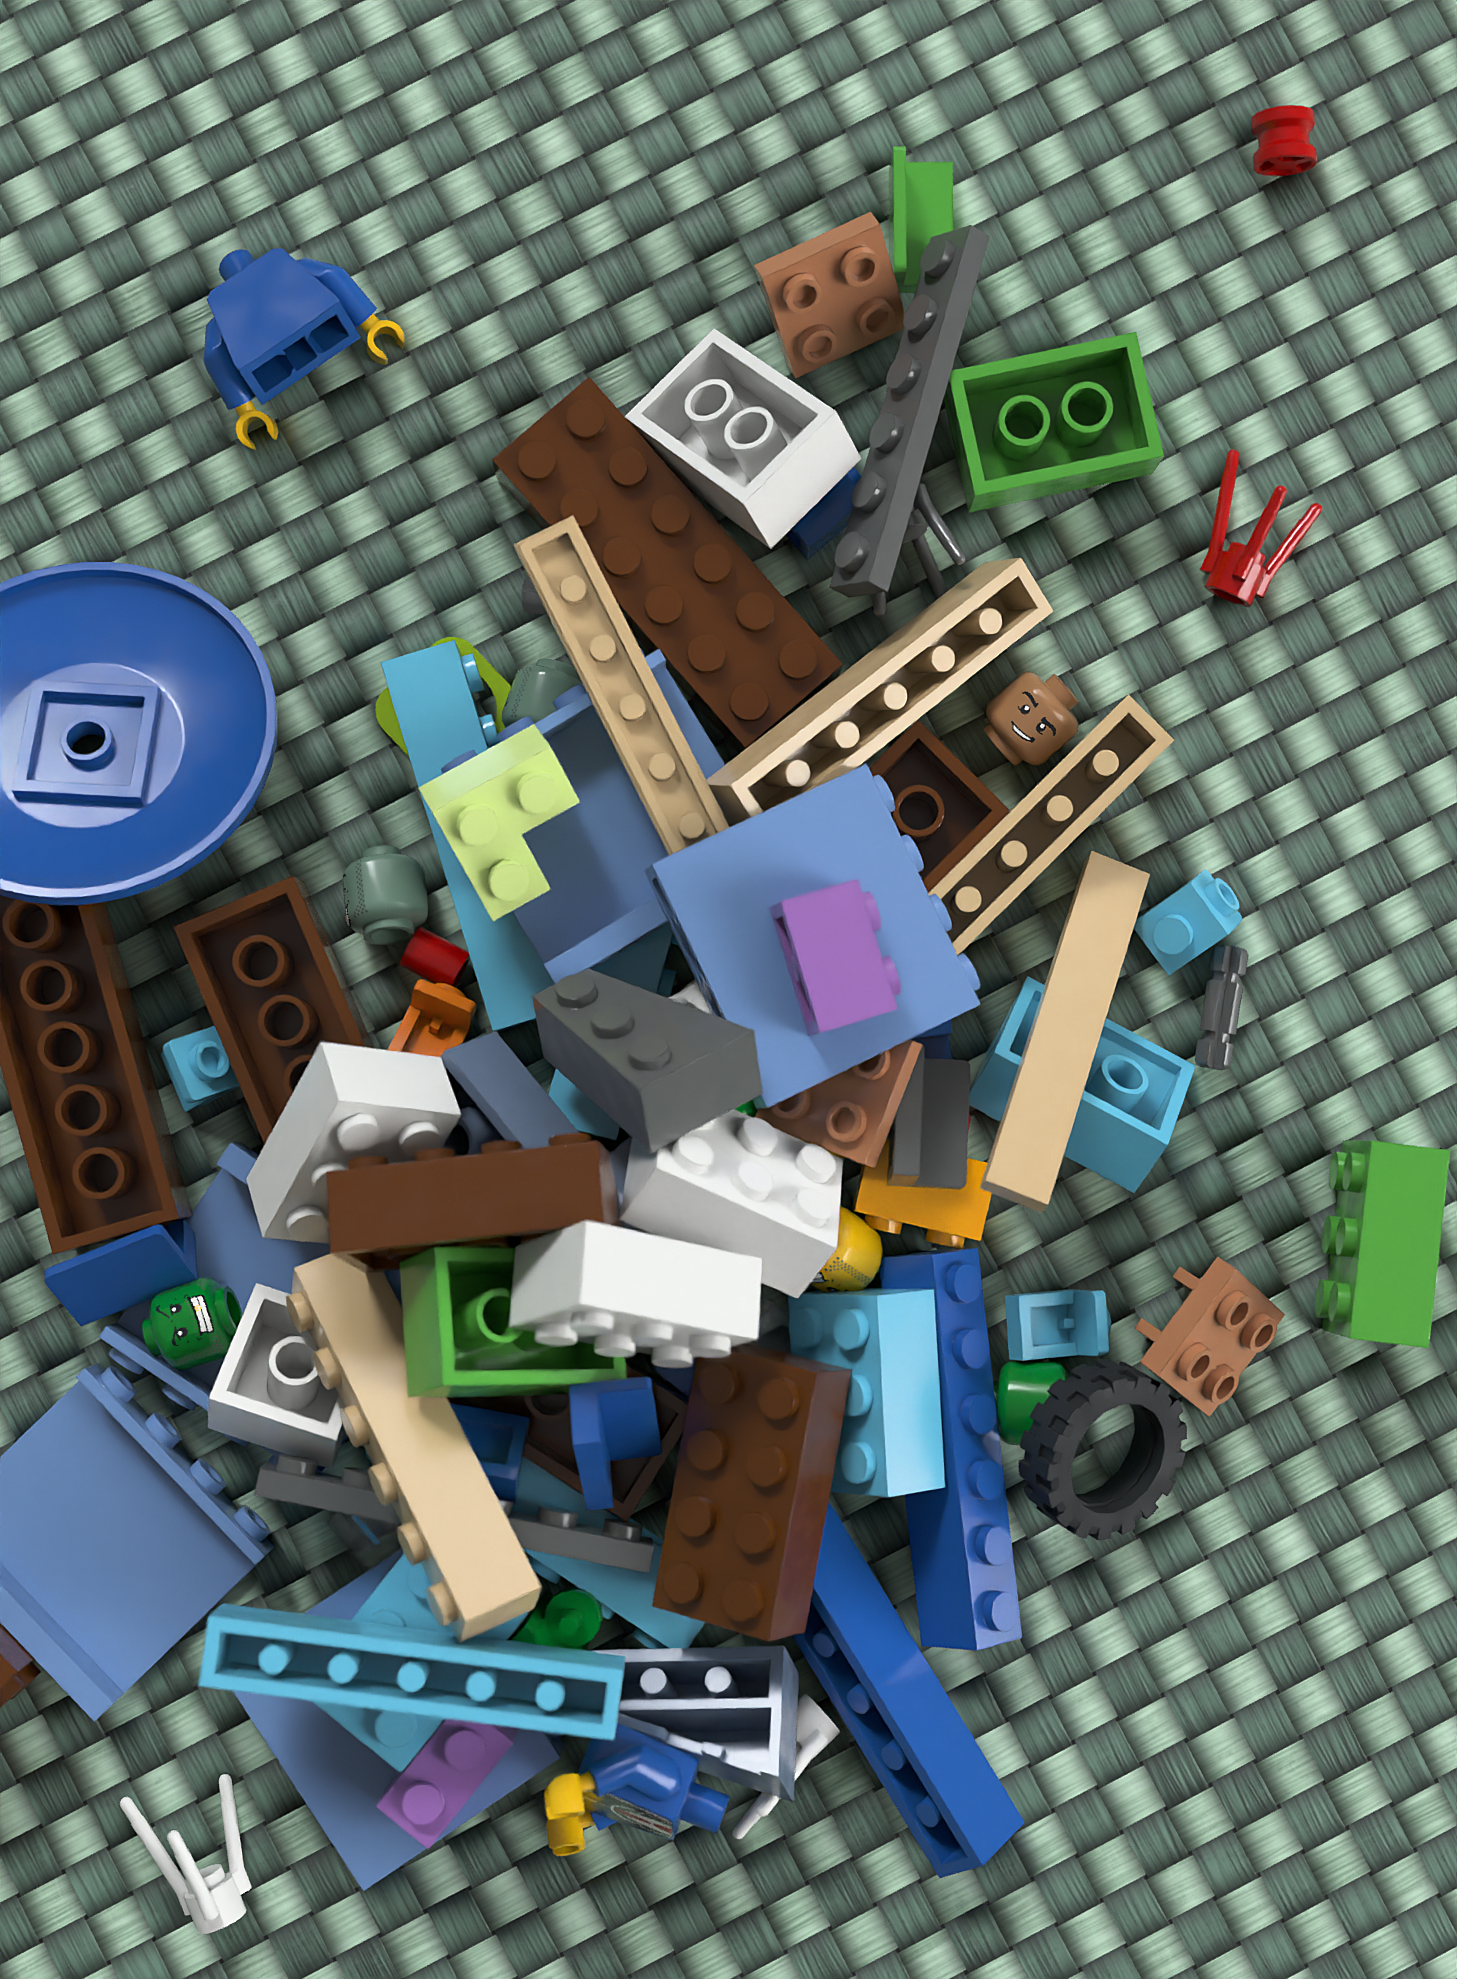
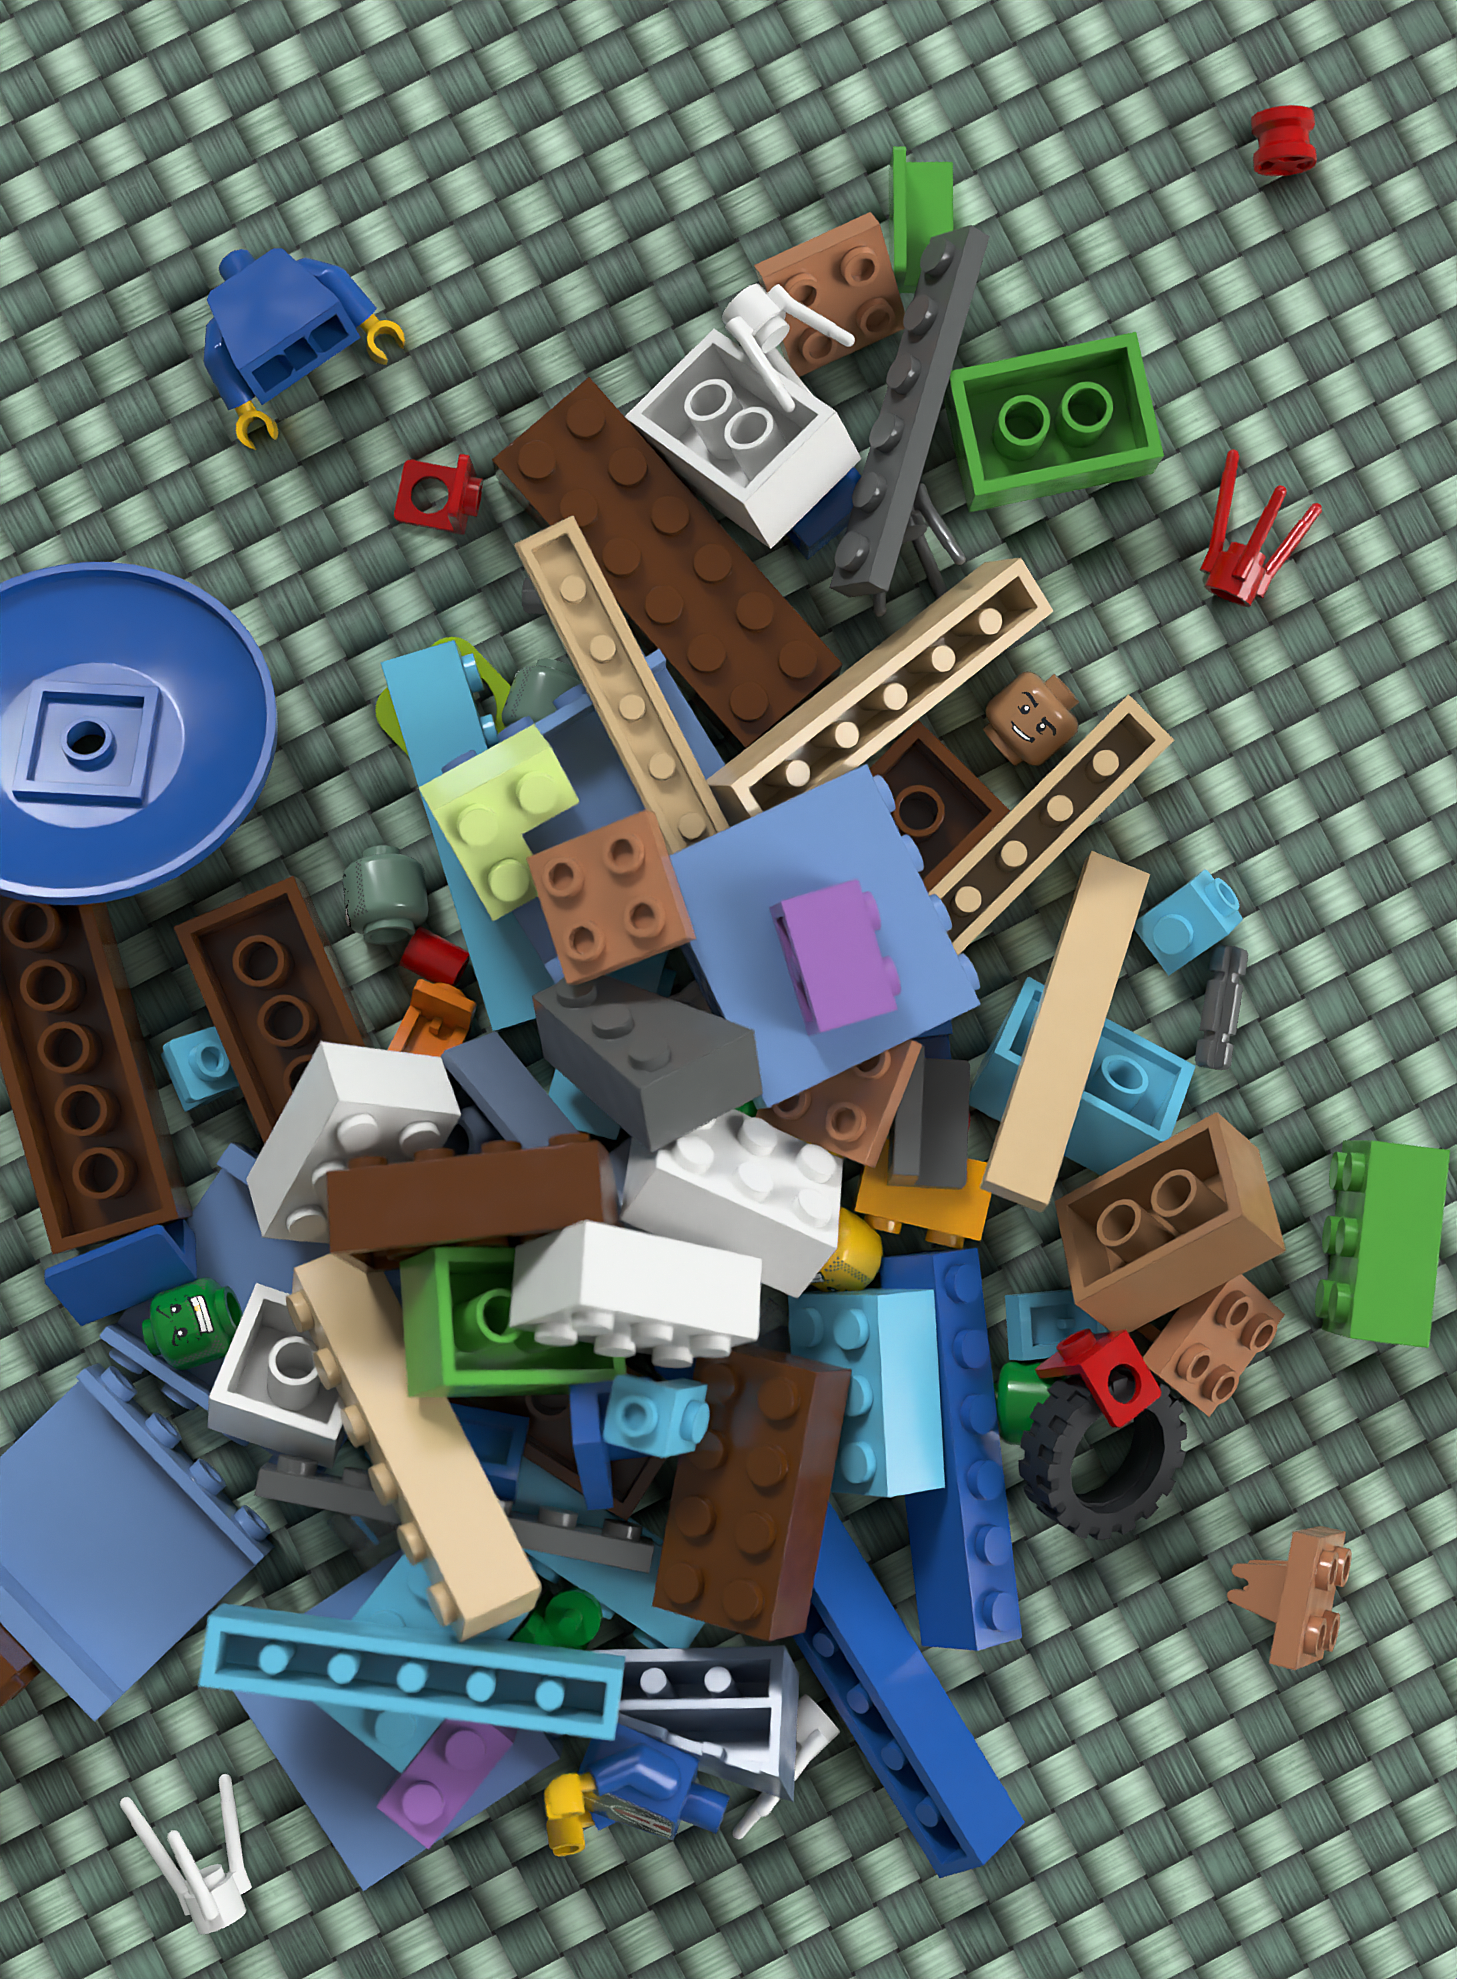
none -> red bracket [394,454,483,535]
none -> nougat plate [526,810,696,985]
none -> medium azure bracket [603,1374,710,1458]
none -> white plant [722,284,855,412]
none -> red bracket [1035,1328,1161,1428]
none -> medium nougat brick [1054,1112,1286,1333]
none -> nougat plate [1227,1526,1352,1670]

